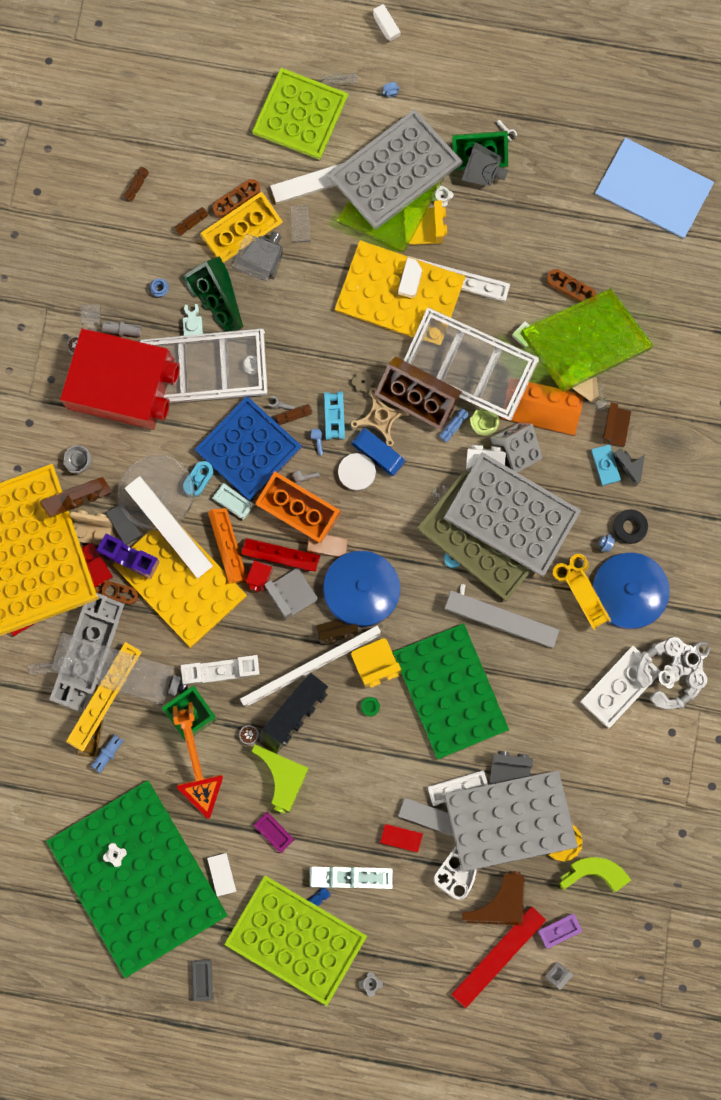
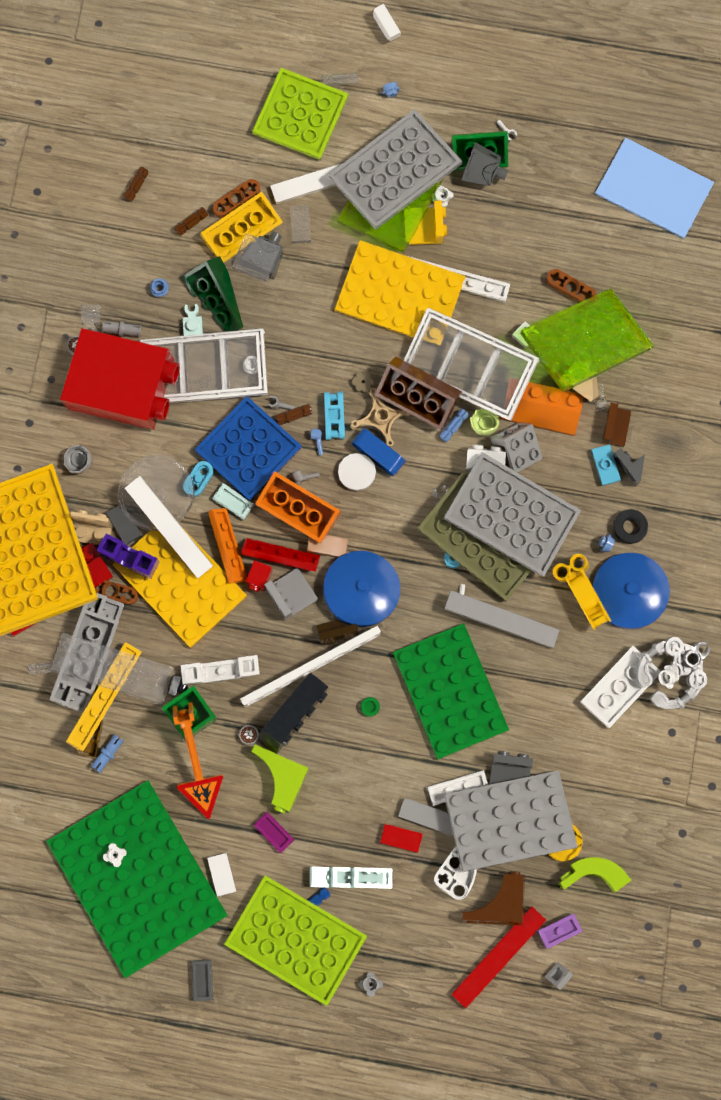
reddish brown bracket [40,477,112,518] -> none
yellow bracket [351,638,401,688] -> none
white piece [398,258,422,298] -> none

